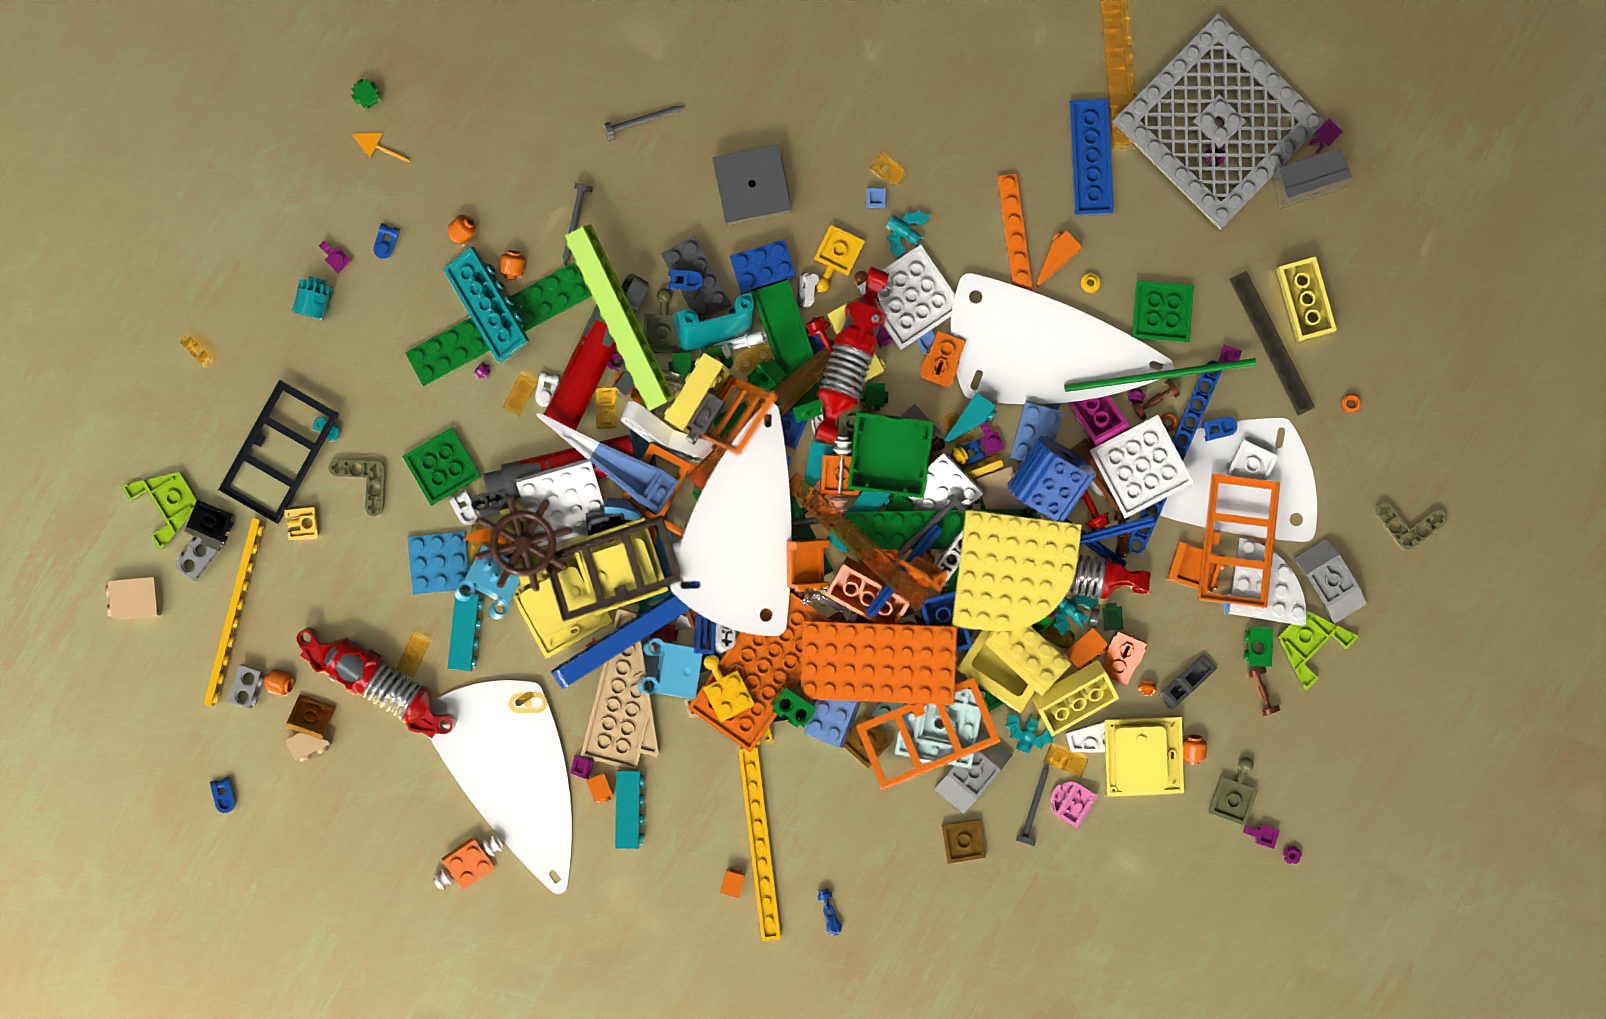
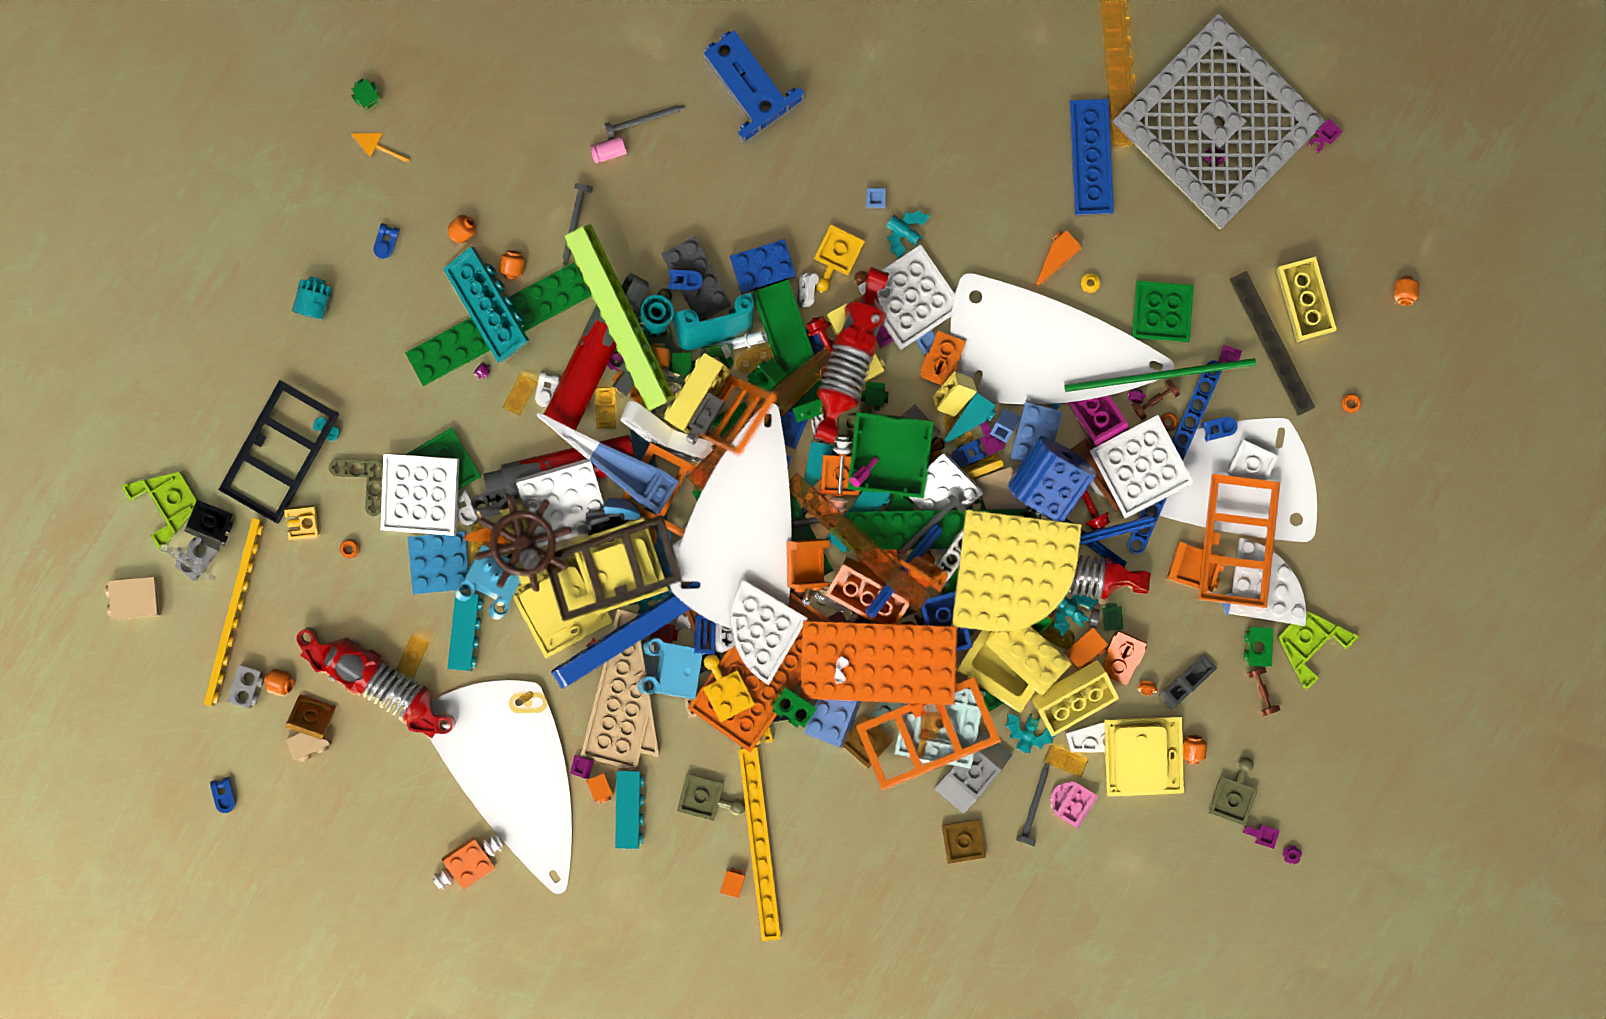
clear yellow plate [179,336,211,369] -> none
magenta plate [319,241,352,274] -> none
dark grey container [712,144,792,226] -> none
blue piece [817,889,842,936] -> none
clear yellow plate [870,153,905,185] -> none
yellow plate [951,446,968,465] -> none
orange plate [997,173,1033,292] -> none
reddish brown piece [1114,511,1131,558] -> none
dark grey container [1271,148,1352,209] -> none
light grey slope [1294,539,1367,624] -> none
olive beam [1375,502,1447,550] -> none
none -> clear plate [160,545,216,581]
none -> orange plate [340,539,359,558]
none -> white plate [380,453,459,536]
none -> flat silver plate [519,549,539,569]
none -> bright pink piece [590,136,627,164]
none -> teal gear [636,295,674,336]
none -> orange head [650,343,670,372]
none -> olive plate [677,774,745,821]
none -> blue brick [704,30,805,143]
none -> white plate [731,580,808,685]
none -> white piece [834,656,849,684]
none -> dark pink axle [850,457,878,487]
none -> clear orange piece [917,712,942,756]
none -> light yellow brick [933,371,977,417]
none -> medium blue brick [990,408,1021,443]
none -> orange head [1394,276,1419,306]

